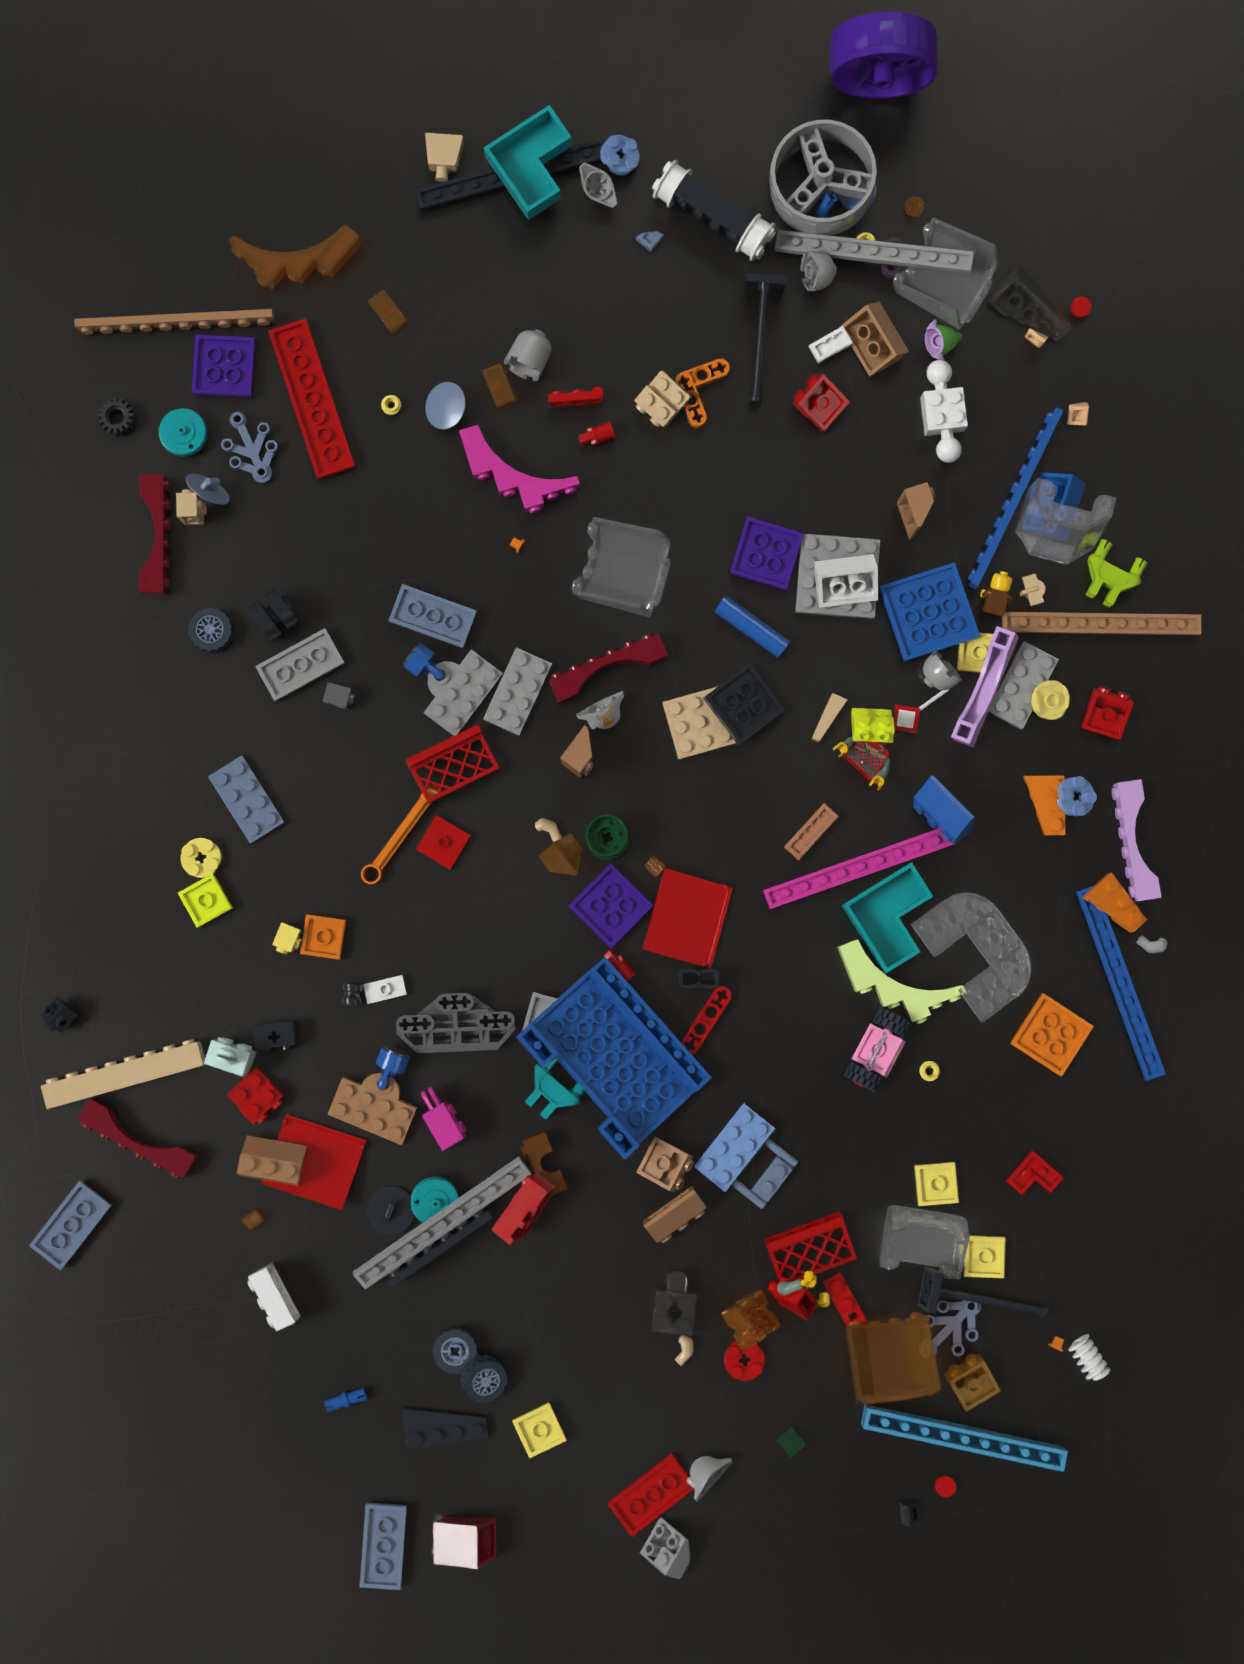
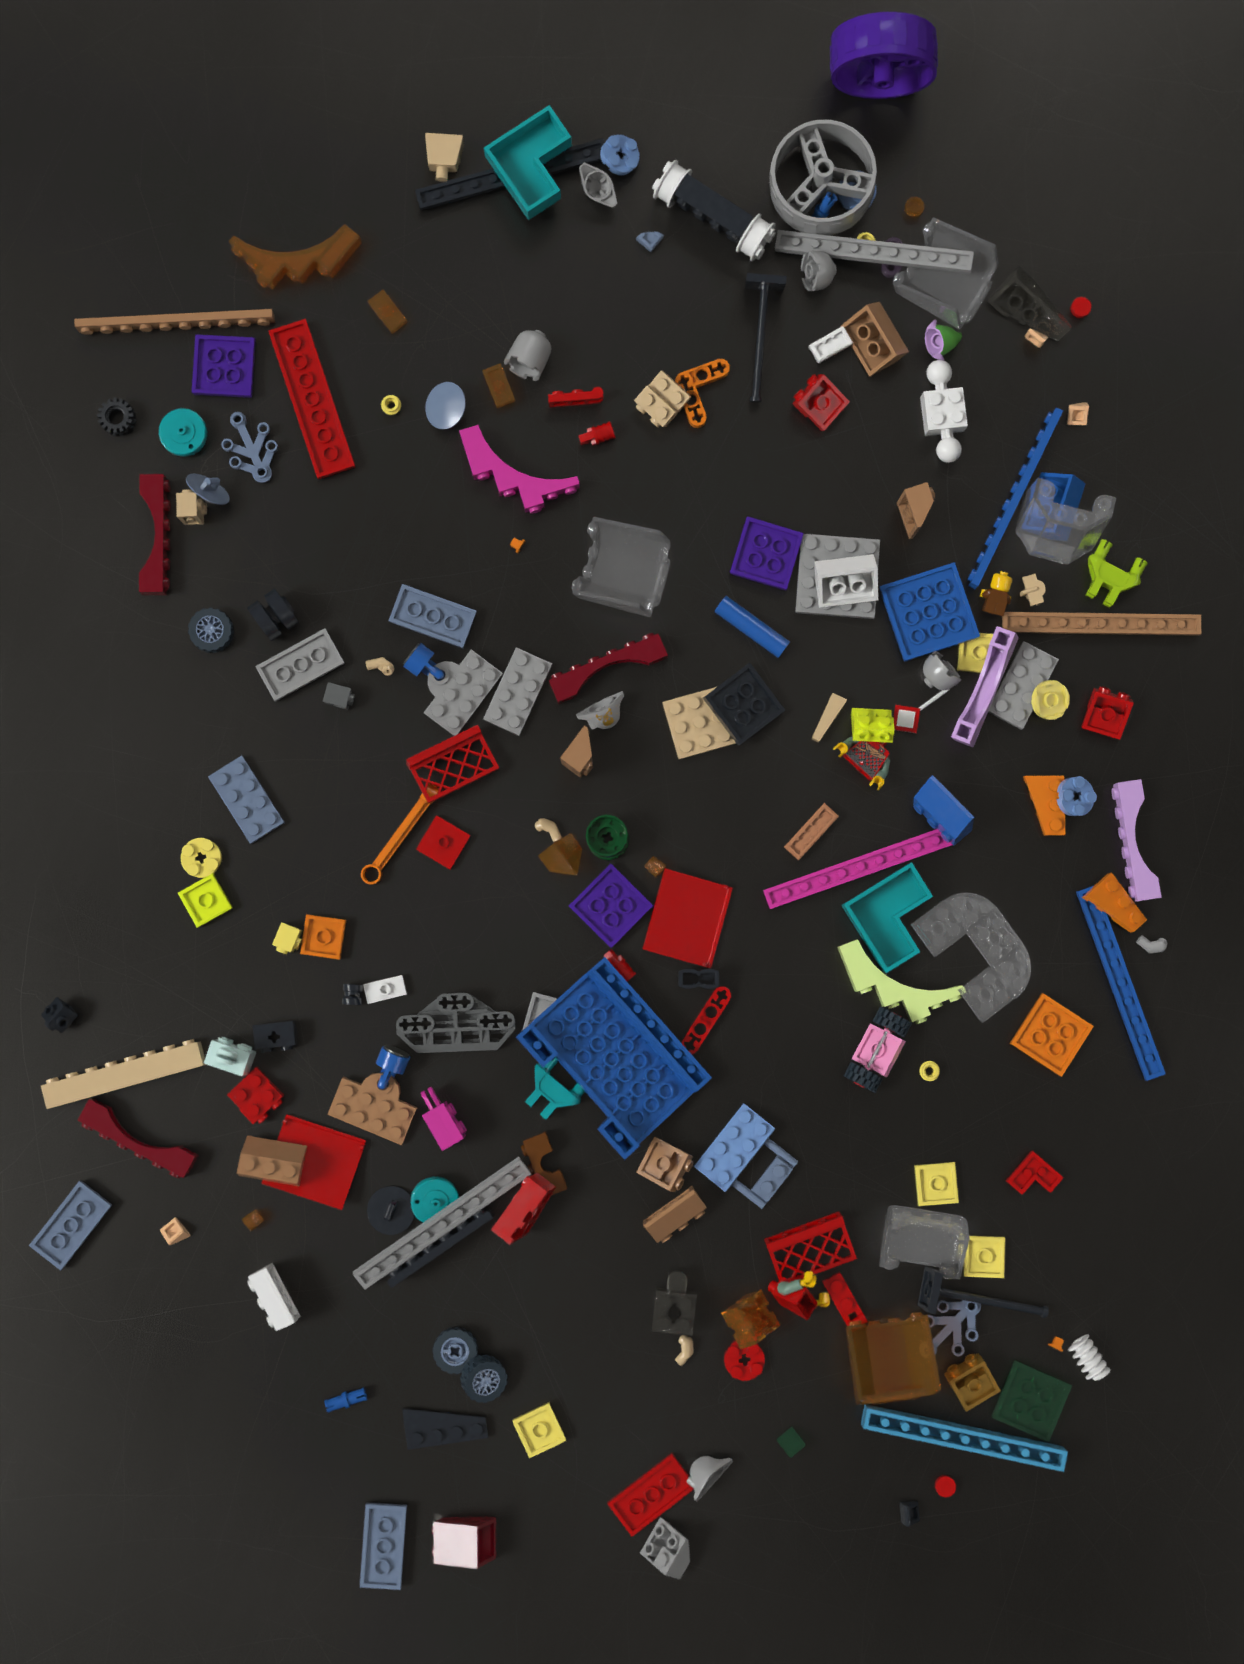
none -> light nougat slope [160,1217,190,1245]
none -> tan arm [366,657,394,676]
none -> clear green plate [991,1360,1072,1442]

